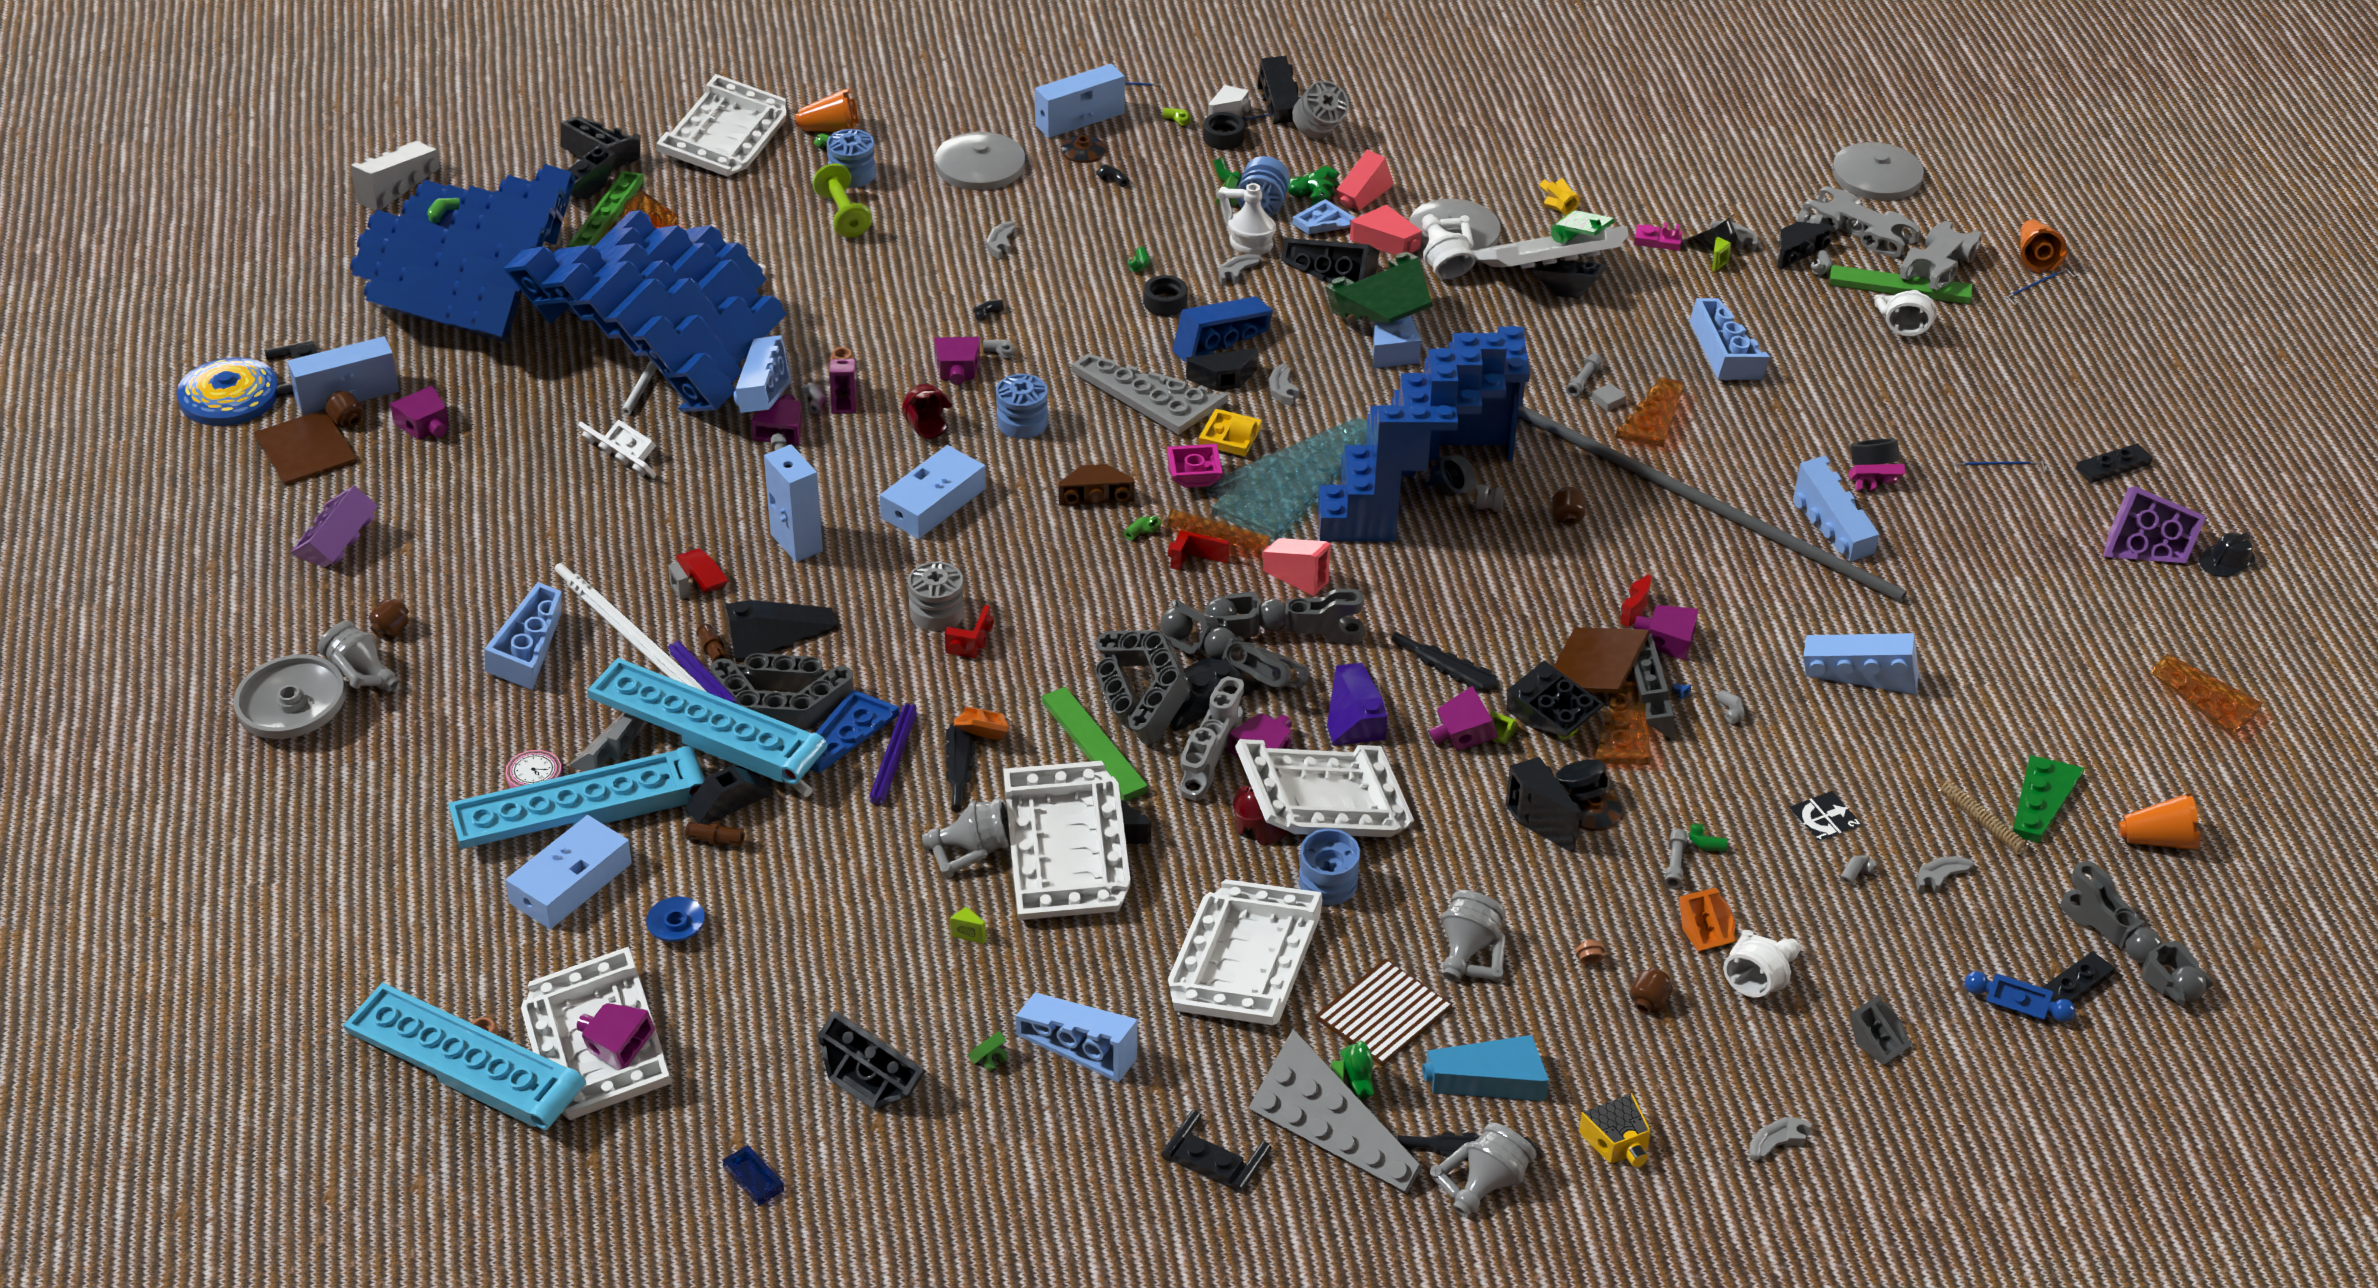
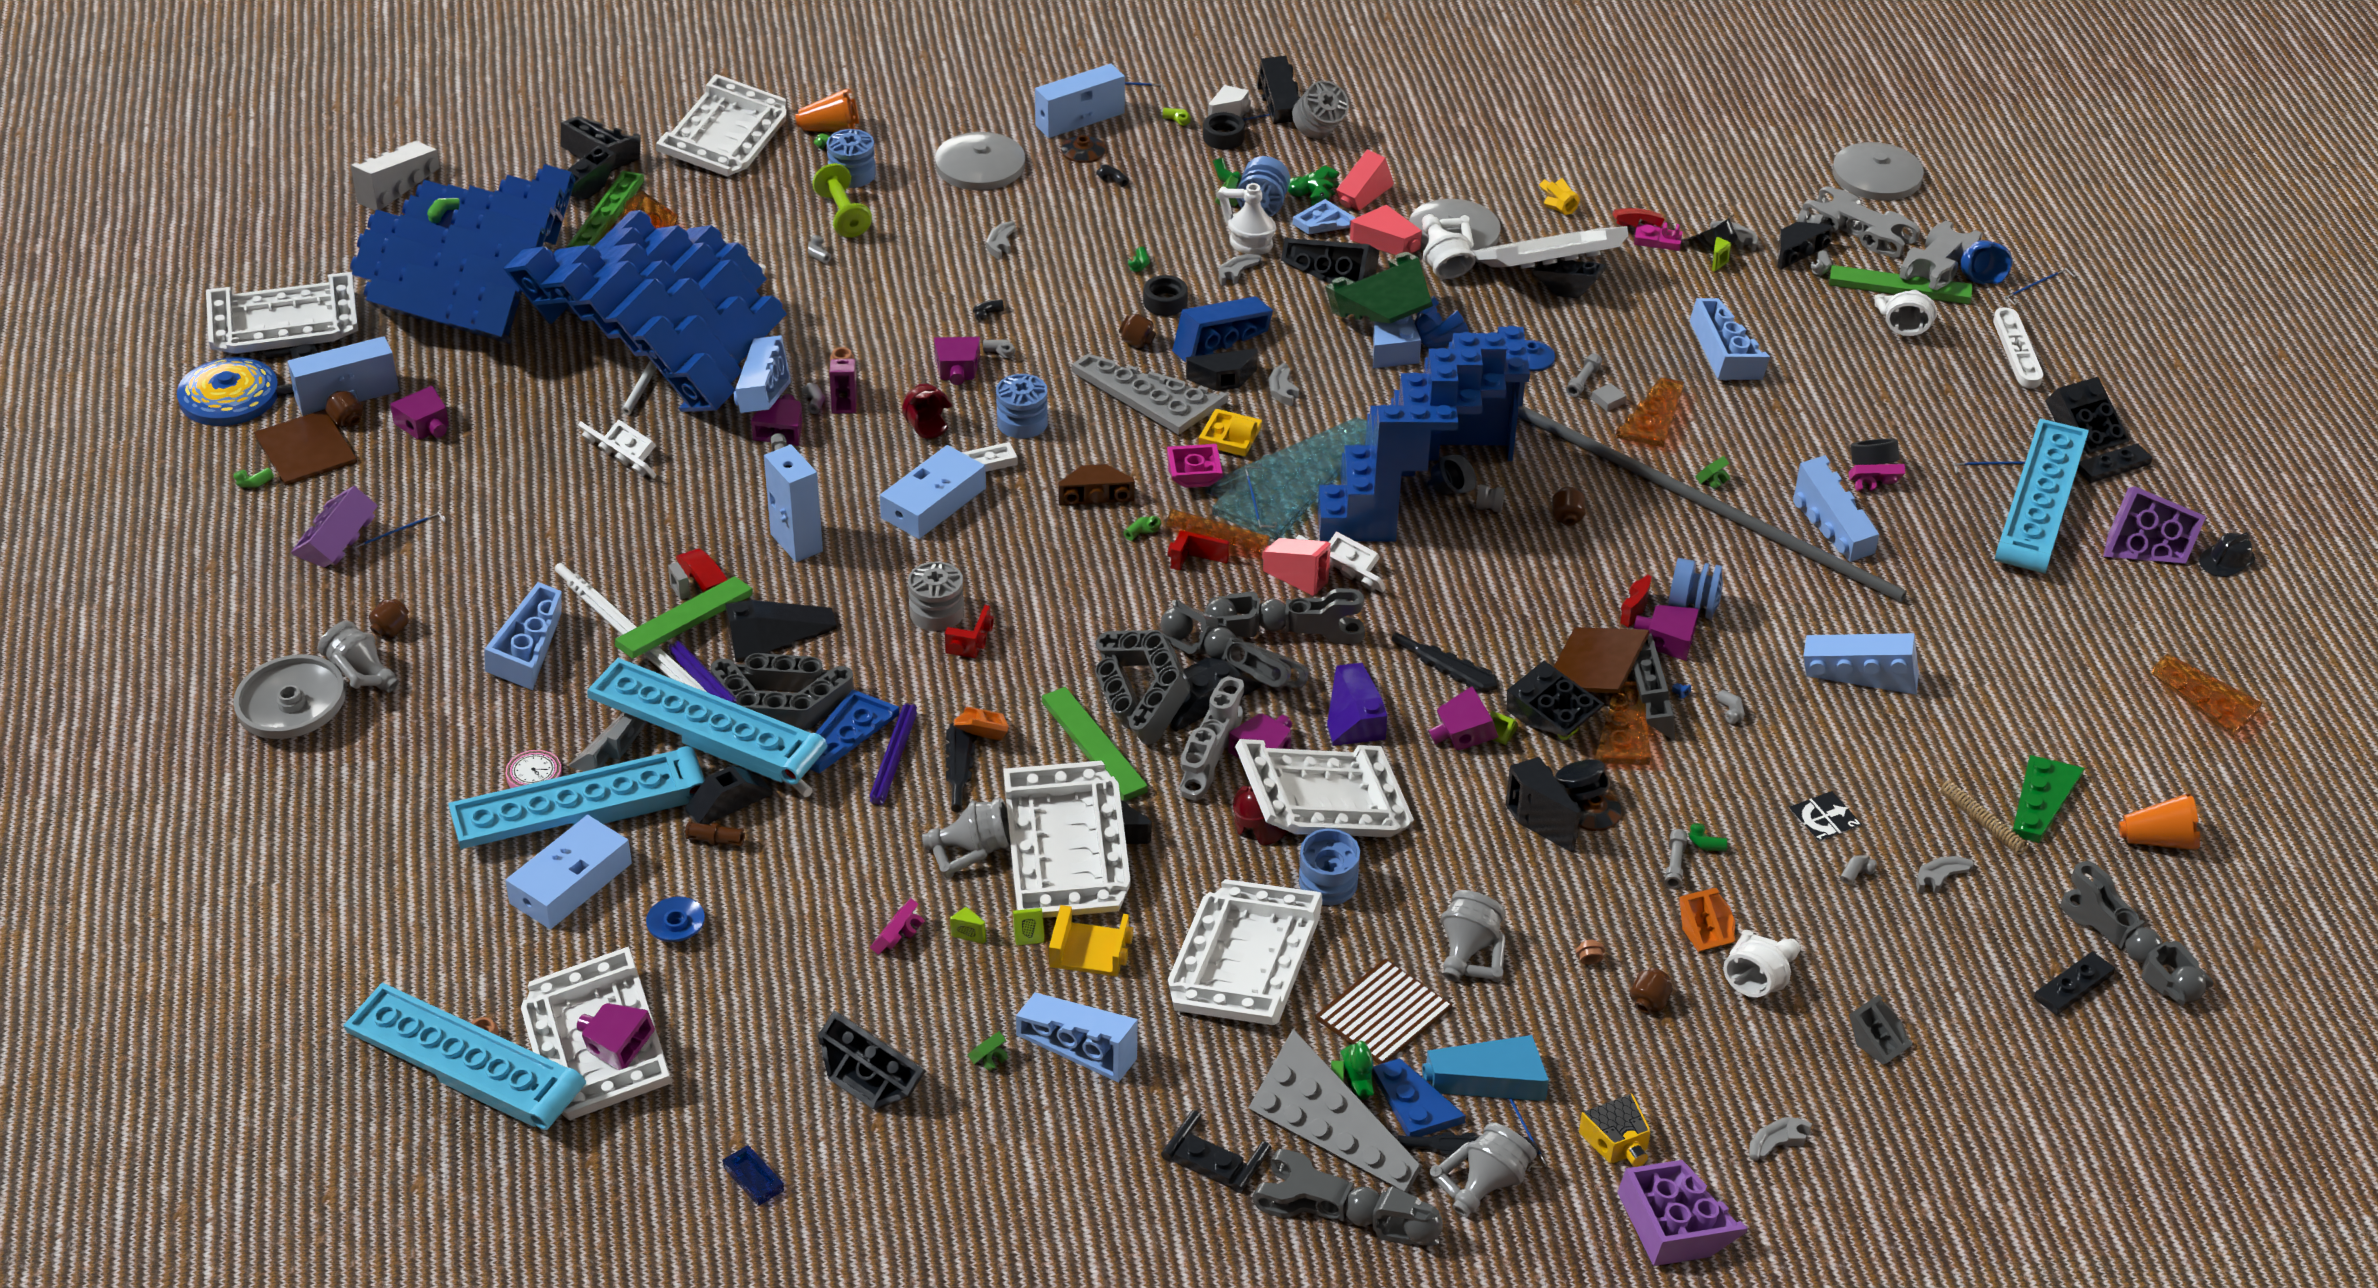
reddish brown pin [696,624,729,663] -> none
green door [1551,210,1615,244] -> none
blue plate [1964,971,2076,1023] -> none
orange cone [2020,219,2067,273] -> none
none -> white slope [206,272,358,354]
none -> bright green arm [233,468,274,488]
none -> blue piece [353,512,446,557]
none -> bright green tile [615,576,753,659]
none -> light grey arm [808,235,831,264]
none -> dark pink plate [870,898,925,955]
none -> white plate [962,442,1018,472]
none -> lime slope [1013,908,1044,946]
none -> yellow panel [1049,905,1134,977]
none -> reddish brown head [1119,314,1156,349]
none -> piece [1245,463,1277,528]
none -> dark grey piece [1252,1149,1443,1246]
none -> white bracket [1296,531,1386,593]
none -> blue wing [1372,1058,1466,1137]
none -> blue hair [1414,295,1469,349]
none -> blue piece [1509,1098,1547,1171]
none -> blue dish [1525,340,1555,372]
none -> red slope [1612,208,1664,228]
none -> medium lavender wedge [1617,1160,1748,1266]
none -> medium blue wheel [1668,558,1724,620]
none -> bright green tile [1695,456,1730,489]
none -> blue piece [1961,240,2013,285]
none -> white piece [1993,307,2043,389]
none -> medium azure hinge [1994,418,2089,574]
none -> black slope [2045,377,2130,454]

